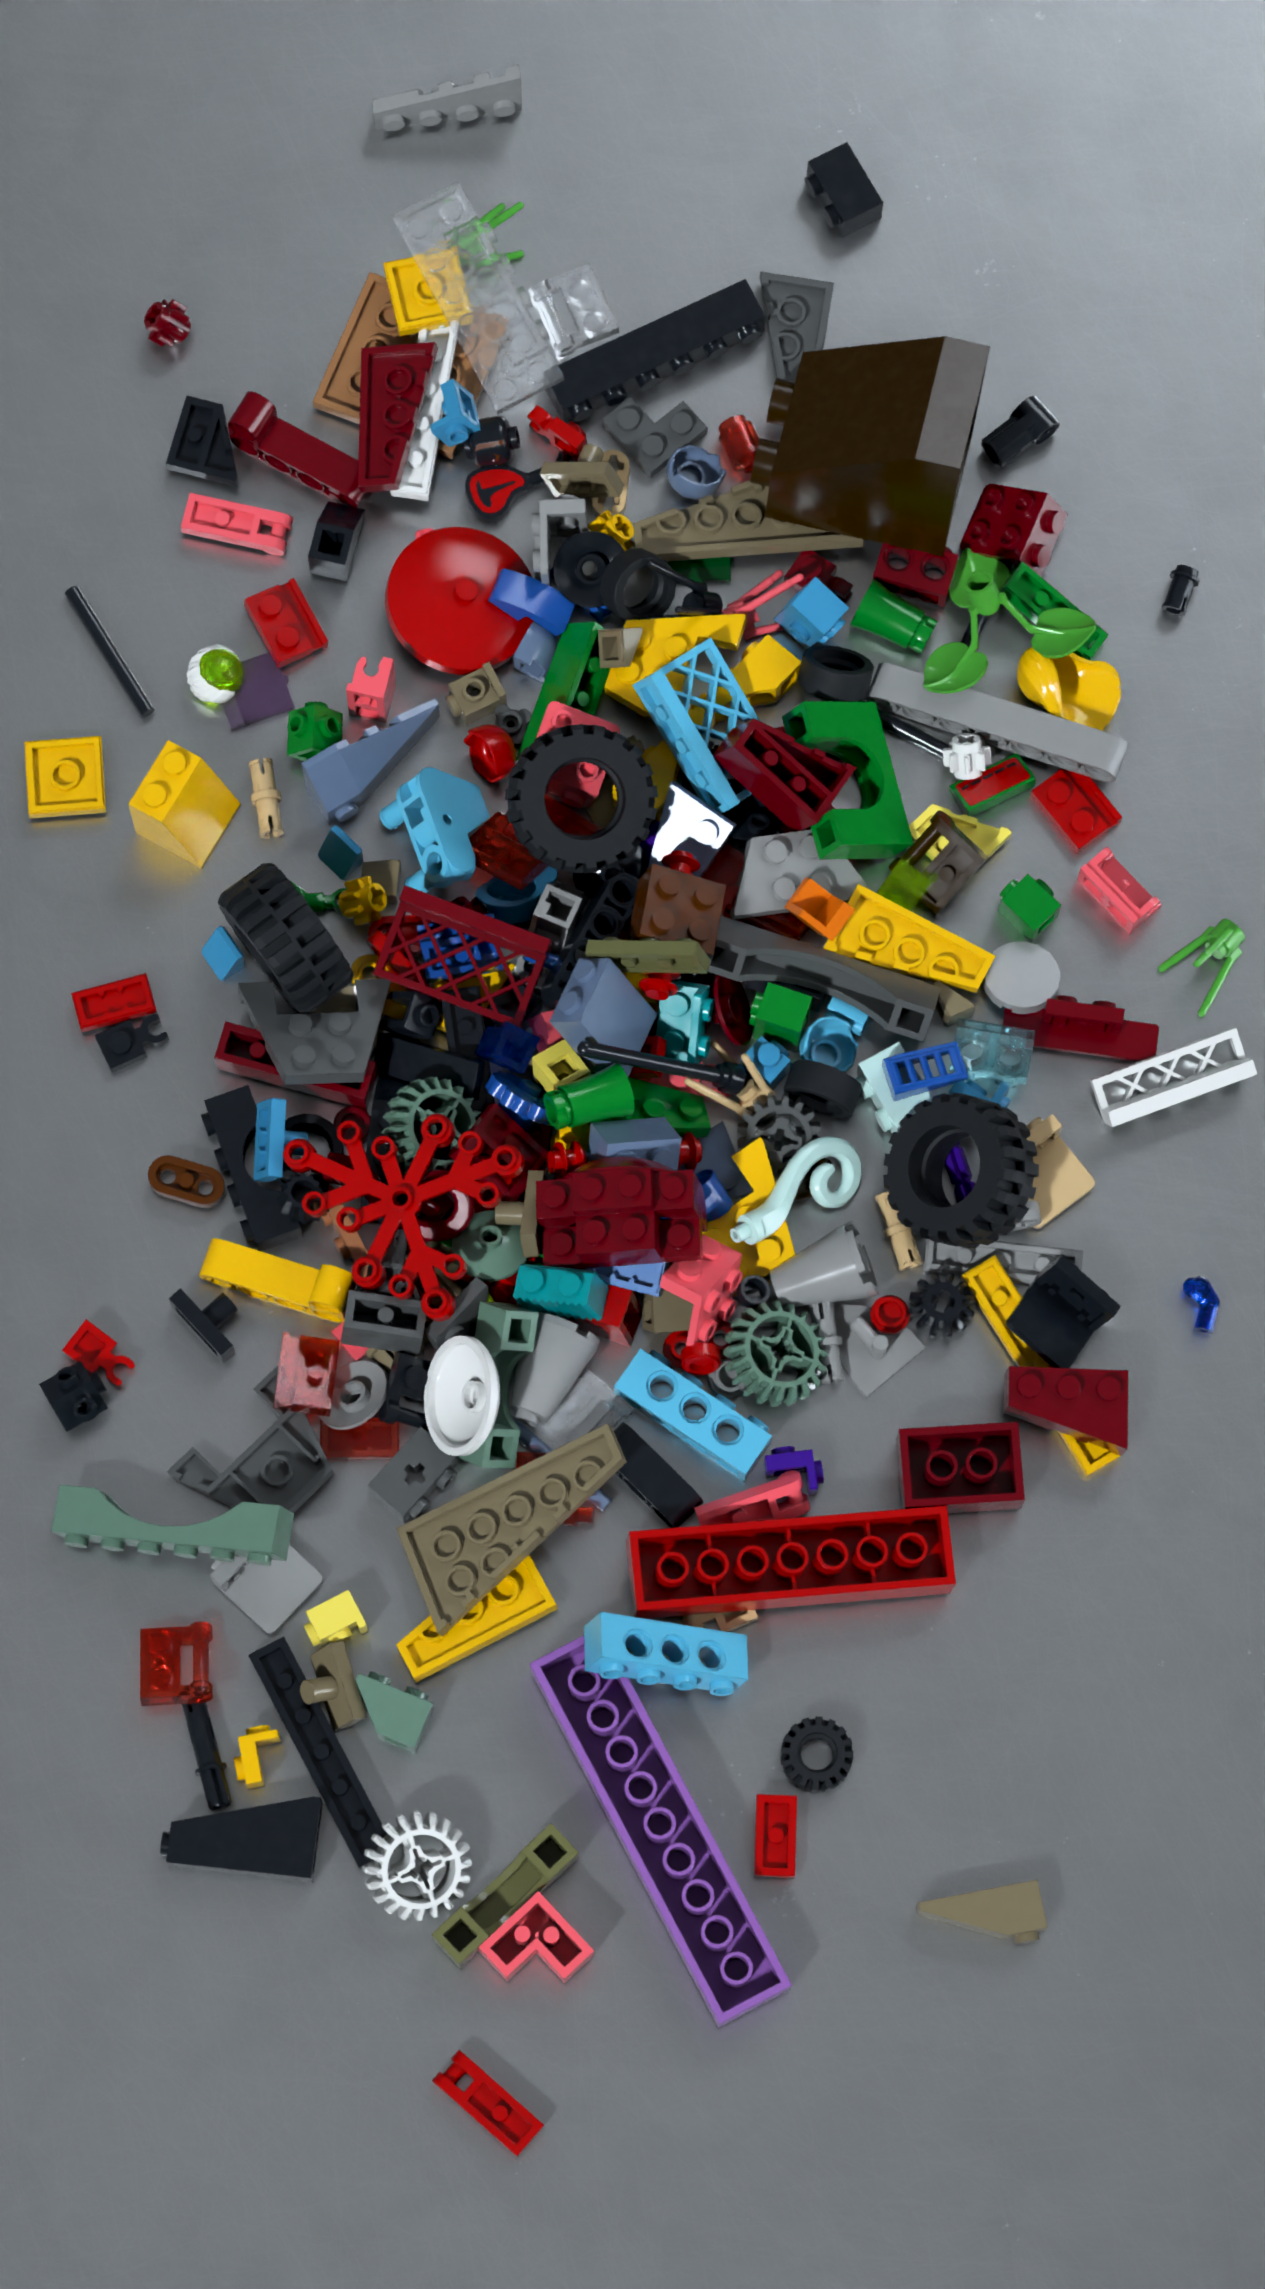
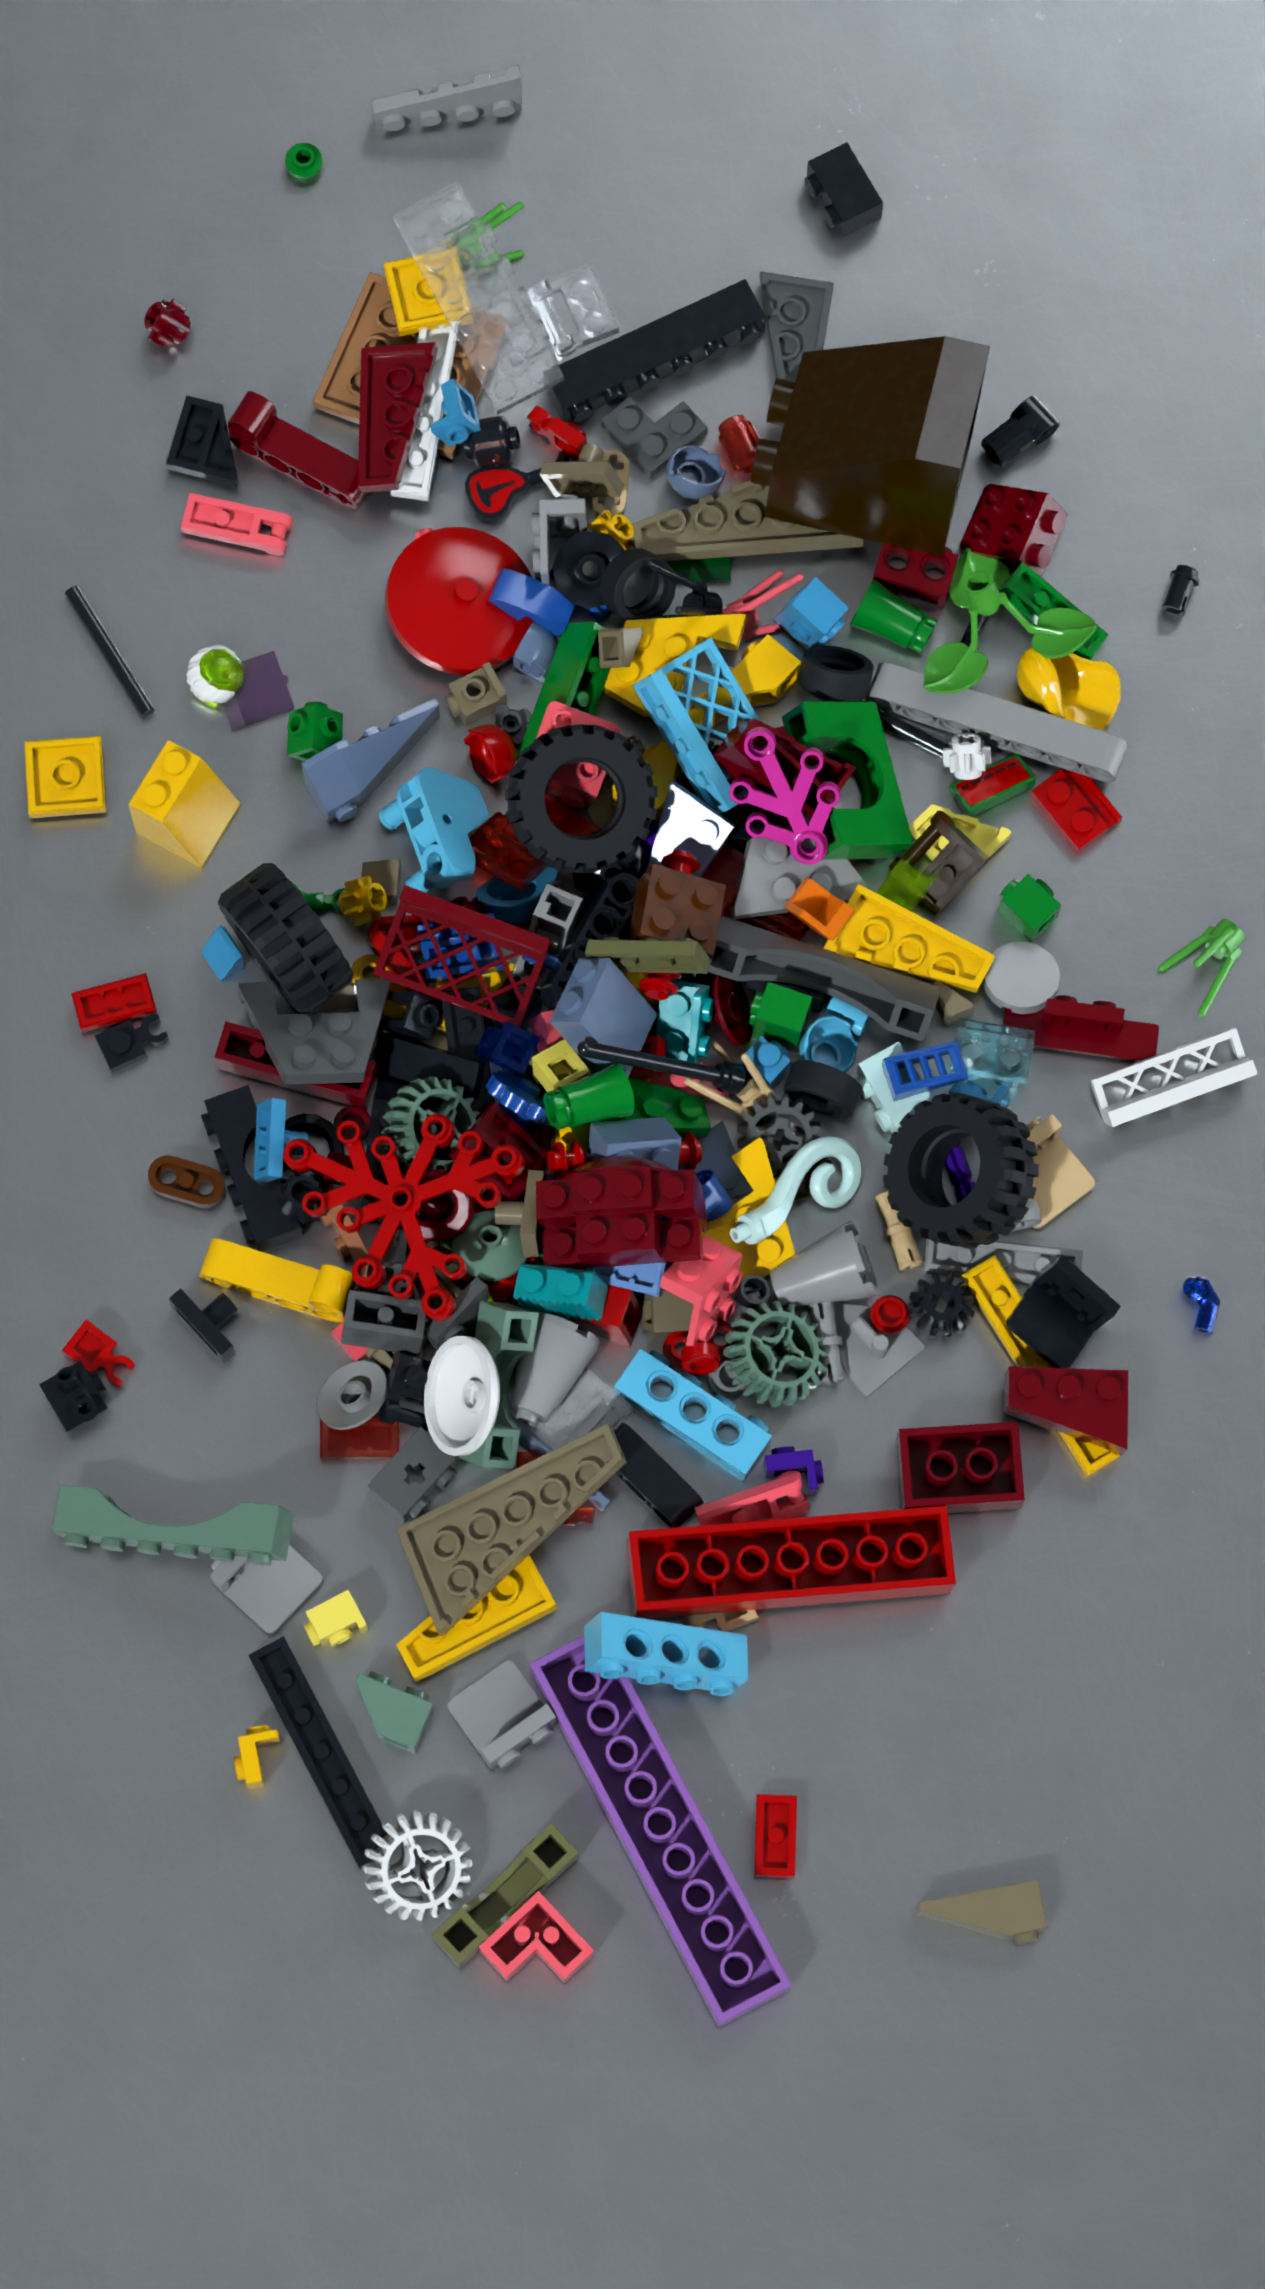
clear red plate [140,1622,213,1706] -> none
black slope [160,1797,323,1883] -> none
dark grey wing [167,1365,335,1513] -> none
black axle [179,1690,232,1811] -> none
red plate [244,578,328,669] -> none
tan pin [248,758,284,839] -> none
clear red plate [273,1332,340,1417] -> none
dark tan tile [300,1641,367,1731] -> none
black slope [308,501,365,581] -> none
dark azure slope [318,825,363,880] -> none
coral hinge [346,656,396,723] -> none
red plate [432,2050,544,2157] -> none
black tyre [780,1716,854,1793] -> none
dark red plate [784,551,853,604] -> none
coral hinge [1077,847,1162,934] -> none
none -> green plate [285,143,323,180]
none -> light grey bracket [448,1661,556,1770]
none -> dark pink plant [729,727,840,864]

